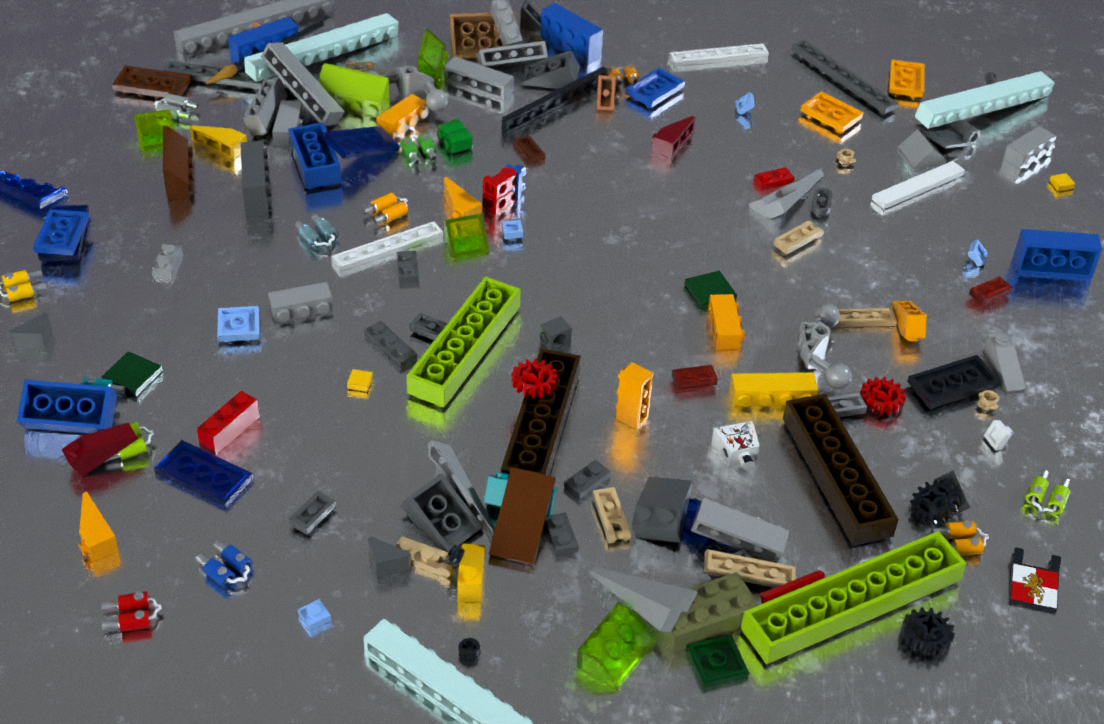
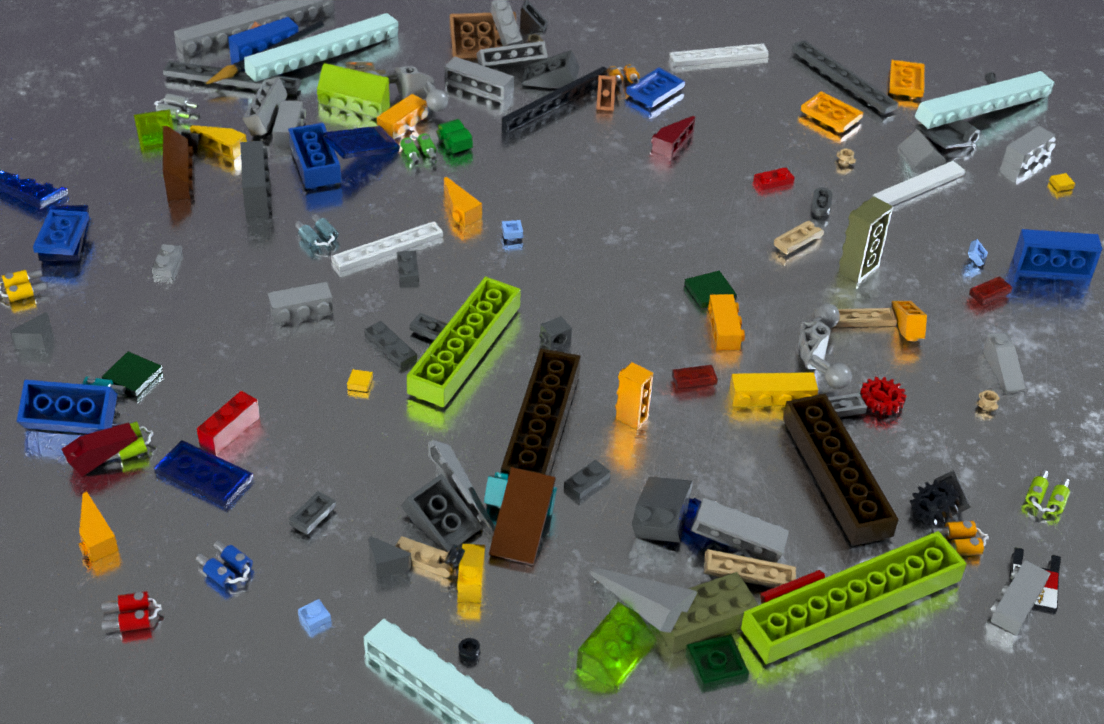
reddish brown plate [112,65,191,98] -> none
light blue plate [217,306,260,342] -> none
light grey brick [261,43,345,126] -> none
light orange piece [362,192,408,224] -> none
clear neon green slope [417,29,448,87] -> none
clear neon green slope [444,213,489,258] -> none
red hips [482,164,526,215] -> none
red gear [511,359,558,398] -> none
copper tile [513,135,546,164] -> none
blue brick [540,3,603,65] -> none
dark grey plate [545,512,579,556] -> none
tan plate [593,487,631,544] -> none
white torso [712,421,759,470] -> none
light blue plate [736,92,755,115] -> none
light grey wedge [748,169,824,219] -> none
black gear [901,607,955,656] -> none
black plate [907,355,1001,409] -> none
white tile [983,420,1014,450] -> none
none -> black tile [181,131,201,152]
none -> olive brick [839,196,893,283]
none -> light grey brick [990,560,1051,636]

